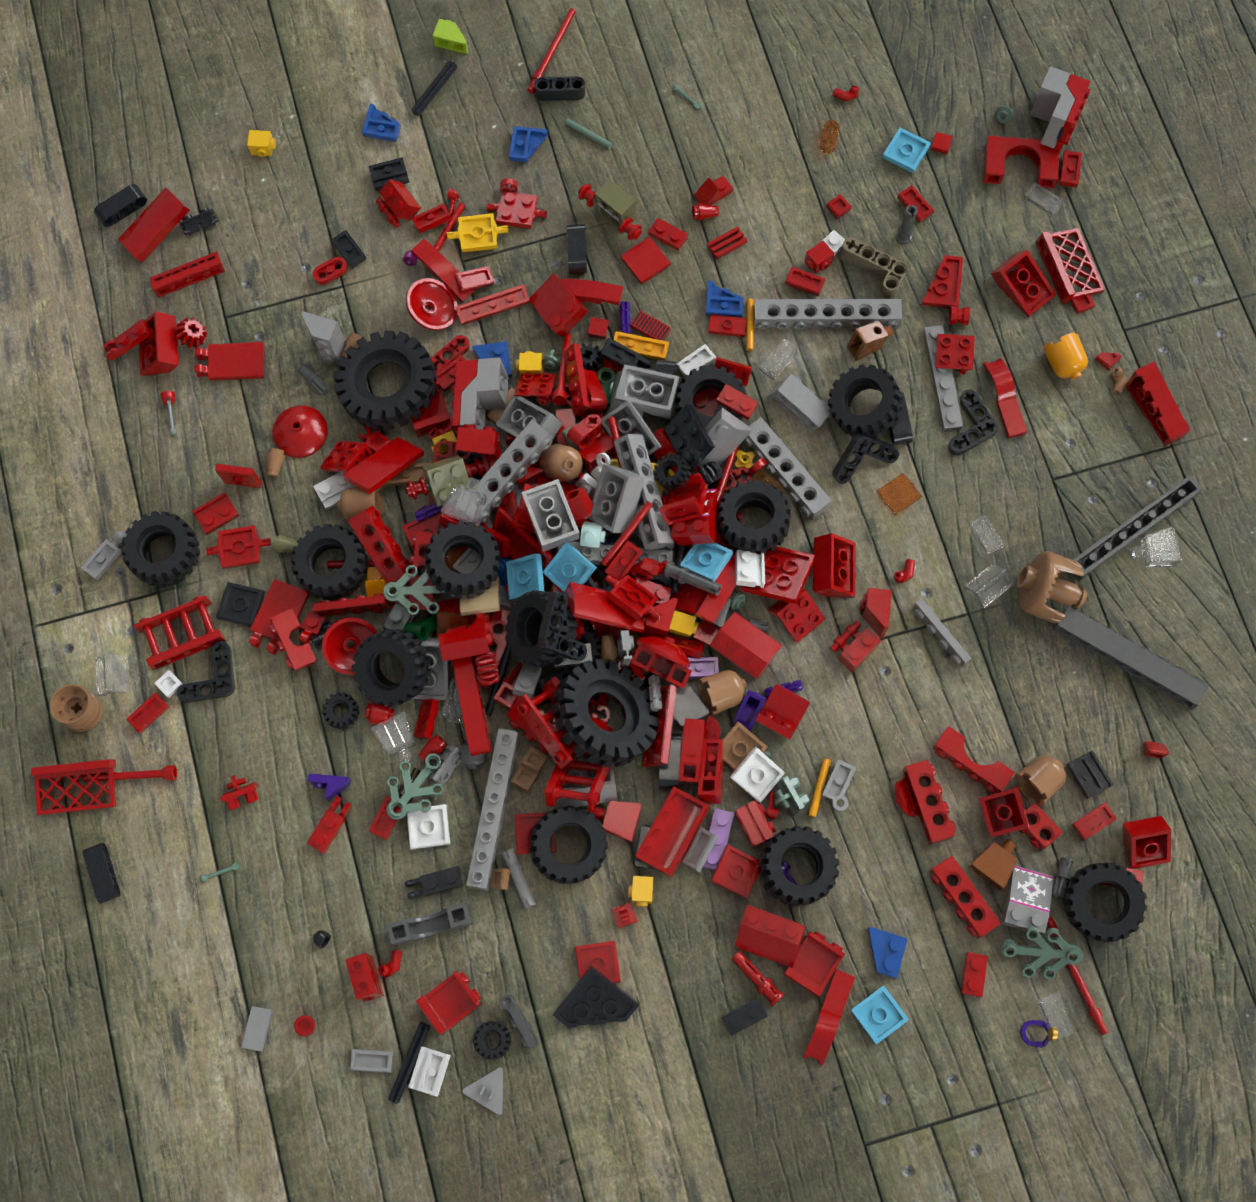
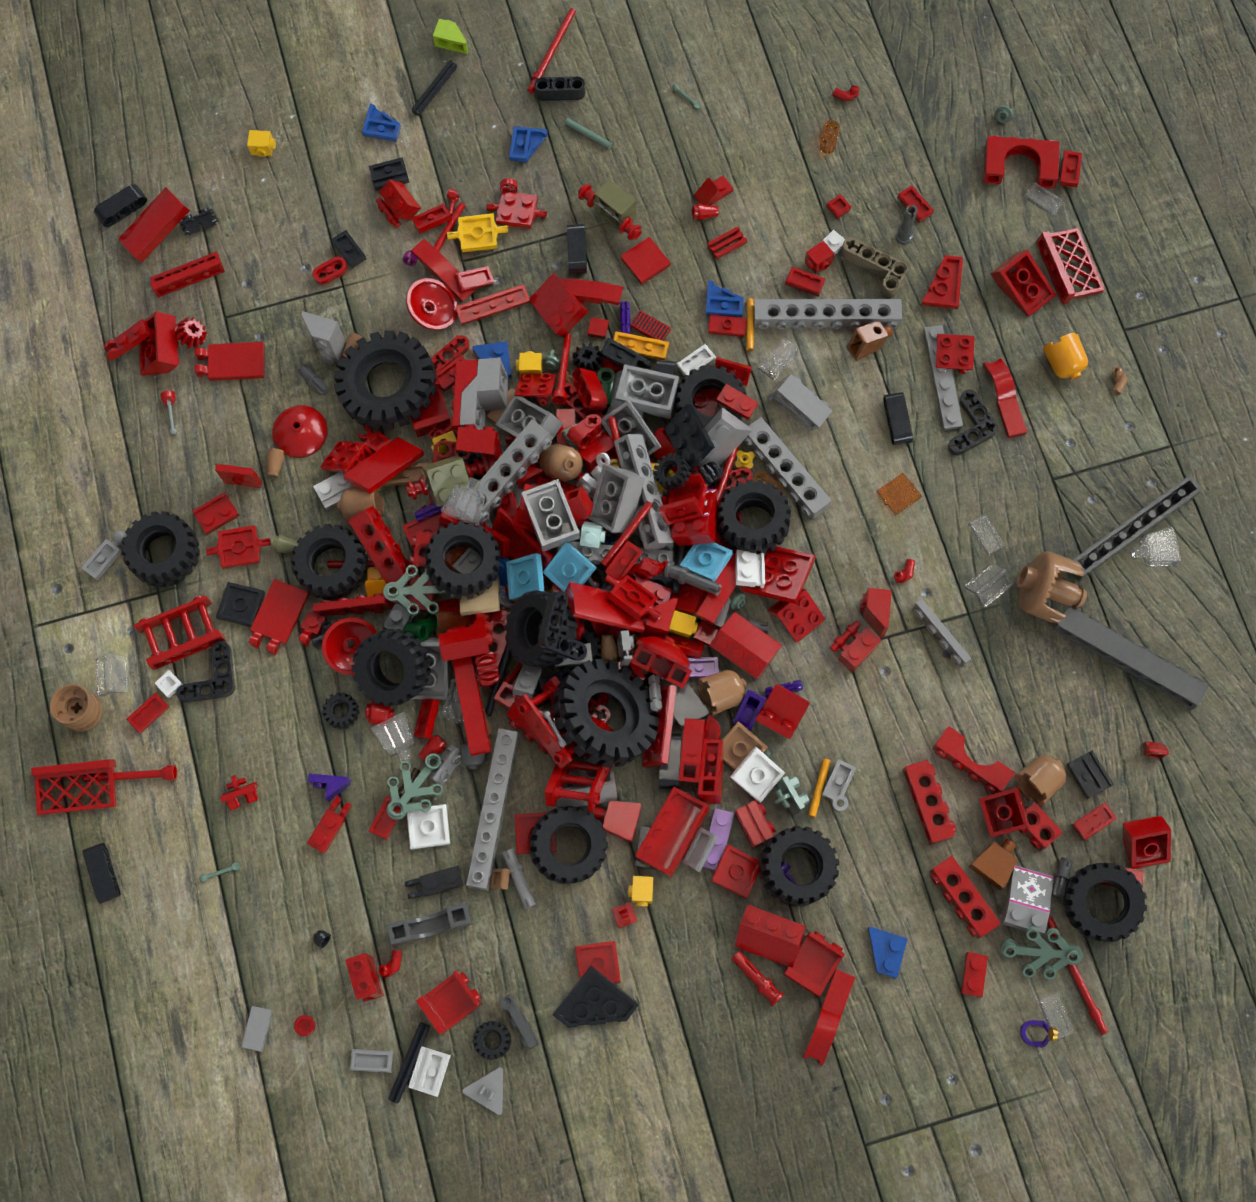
red arch [268,608,316,673] -> none
medium nougat slope [511,747,548,793] -> none
red plate [564,343,590,416] -> none
red plate [648,218,688,251] -> none
black plate [722,998,768,1036] -> none
red tile [748,458,767,475] -> none
red hand [766,791,779,820] -> none
red slope [813,533,856,598] -> none
black tyre [828,364,903,438] -> none
black beam [832,433,899,484] -> none
medium azure plate [850,985,909,1045] -> none
medium azure plate [882,128,931,174] -> none
red plate [894,777,919,817] -> none
red tile [931,132,953,154] -> none
red wheel [949,306,970,325] -> none
light grey piece [1030,66,1091,151] -> none
red tile [1070,290,1095,314] -> none
red tile [1095,352,1122,371] -> none
red wedge [1125,361,1190,447] -> none
none -> light grey hinge [543,711,566,747]

